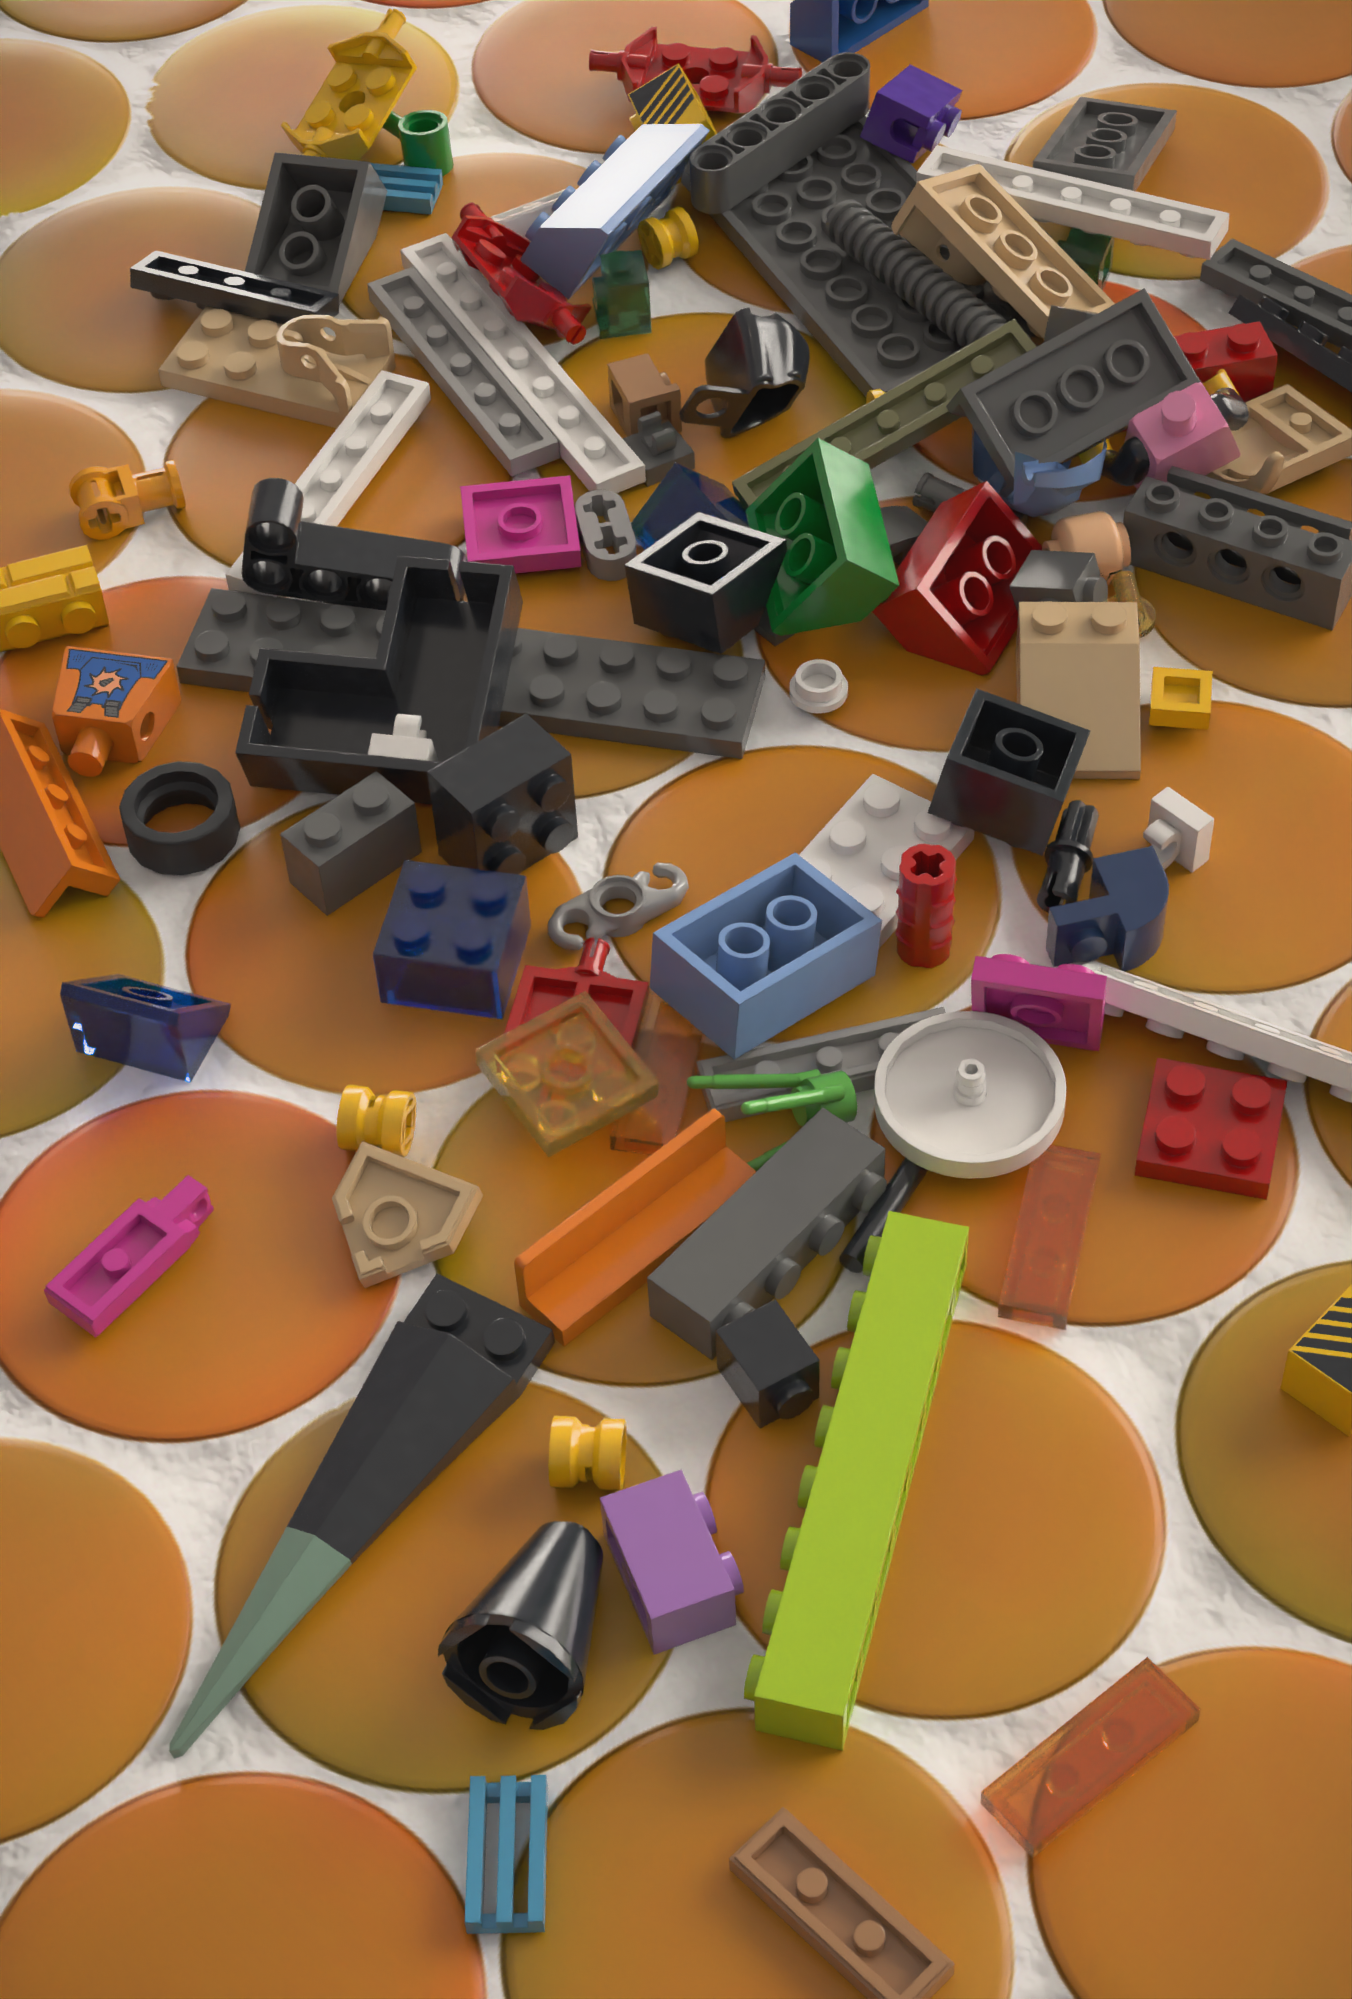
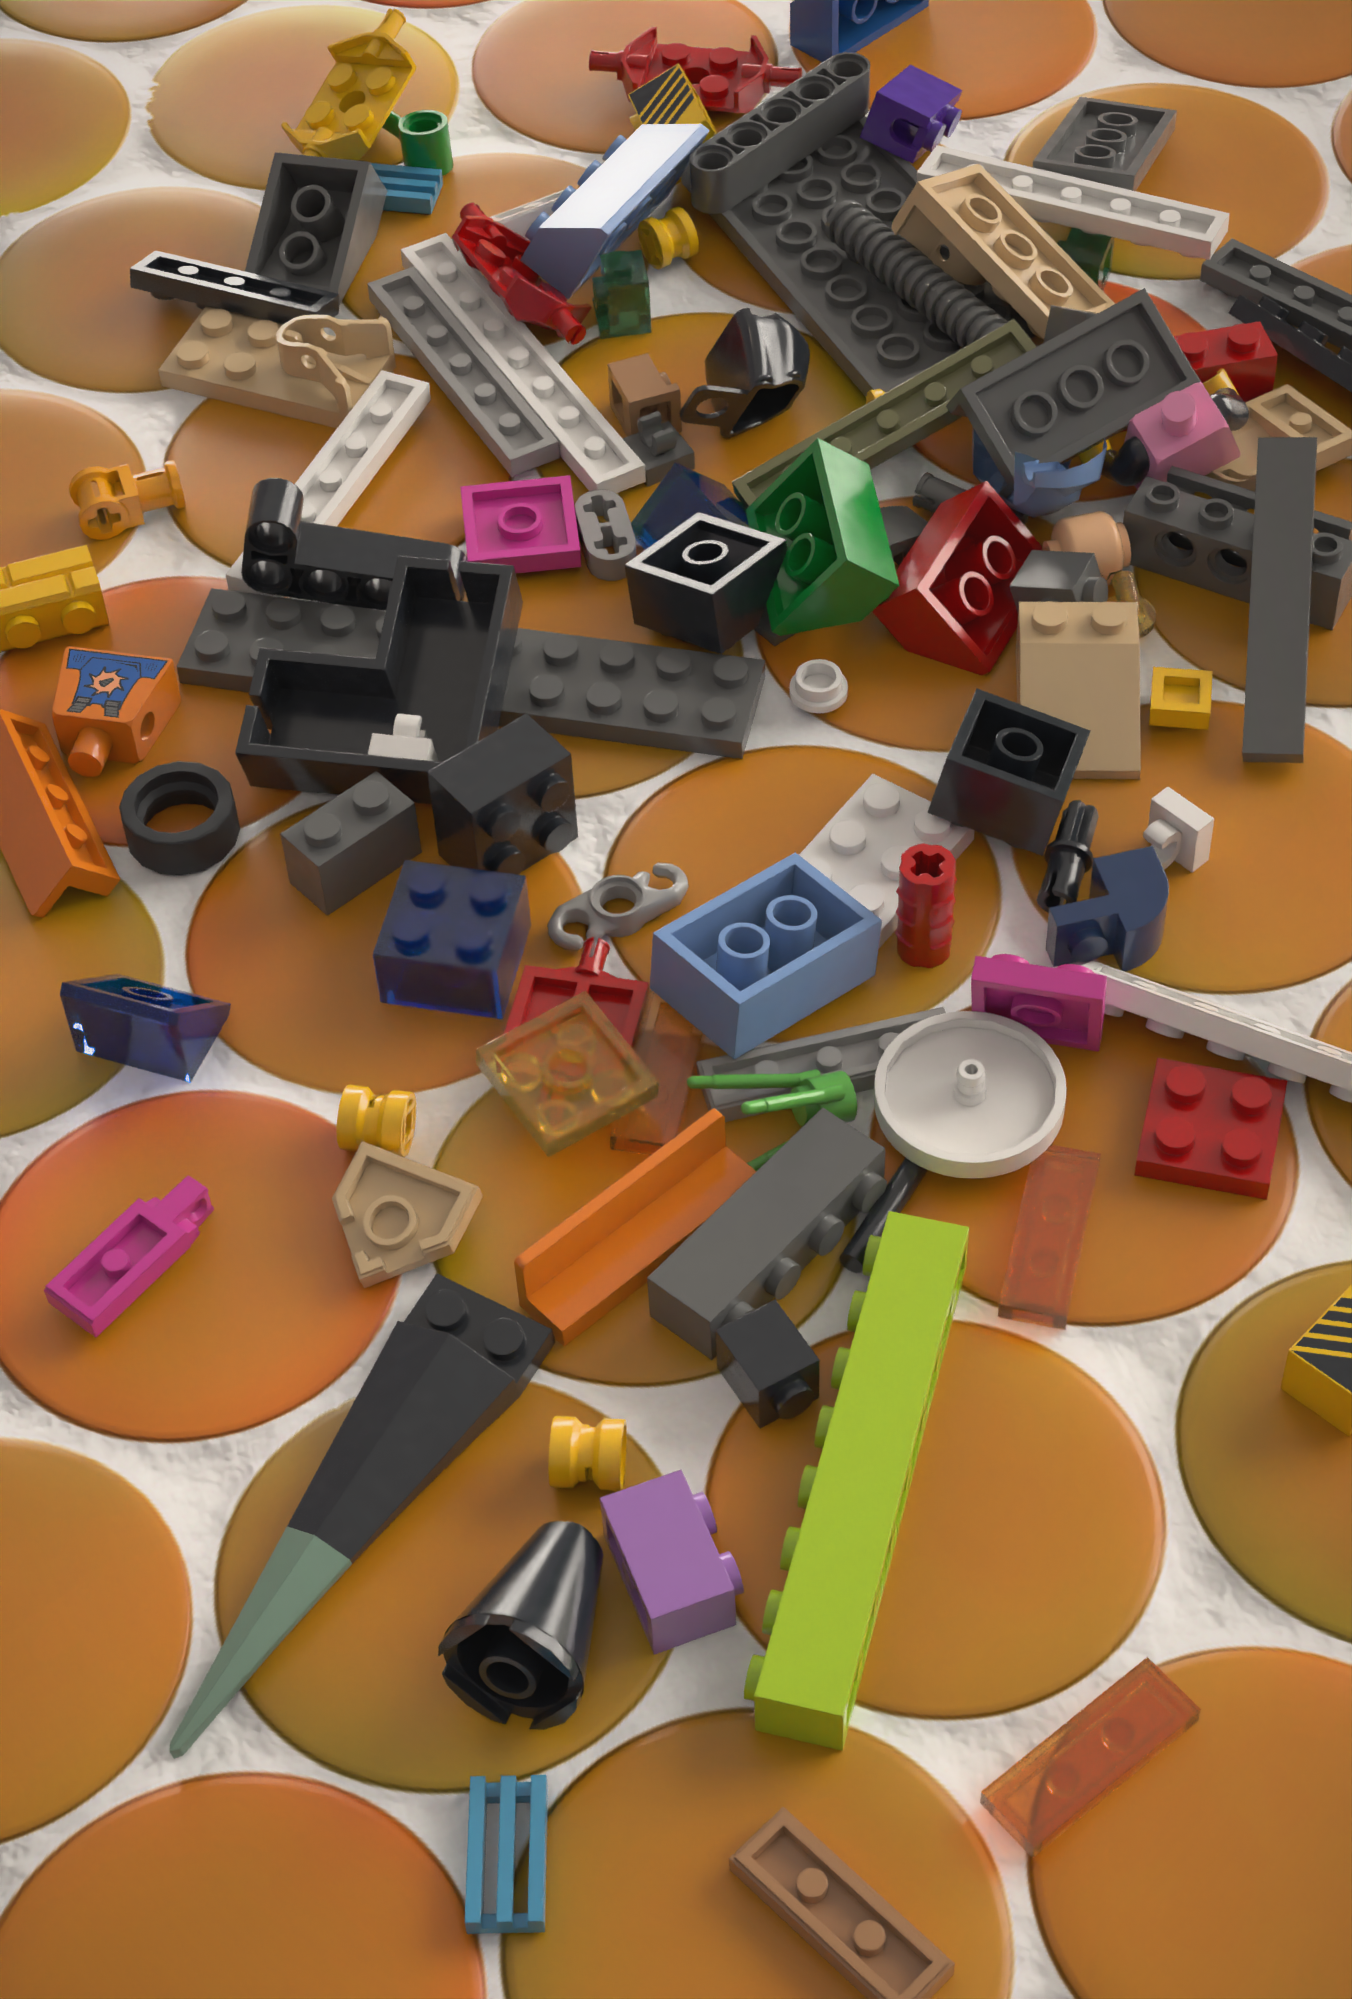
none -> dark grey tile [1242,437,1317,763]

